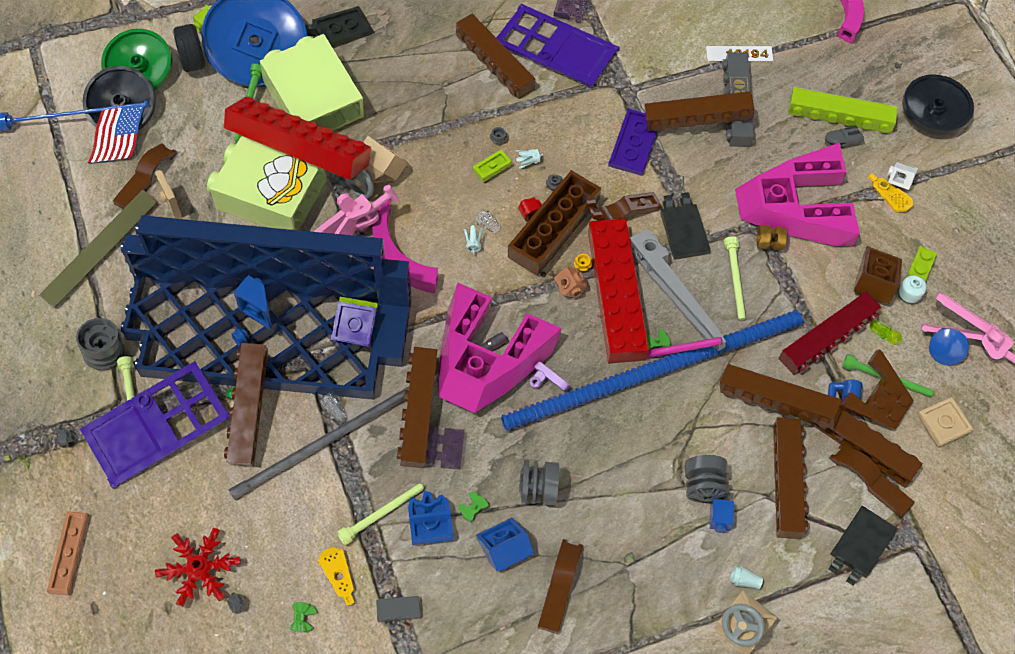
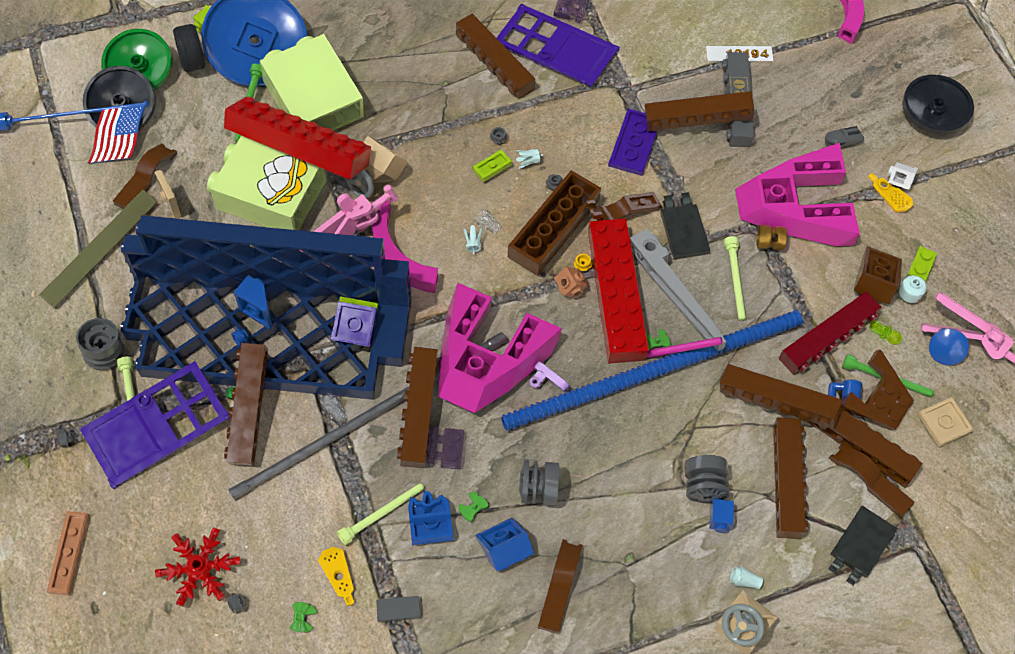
pearl dark grey tile [305,6,373,46] -> none
red plate [518,197,542,222] -> none
lime brick [787,87,898,134] -> none

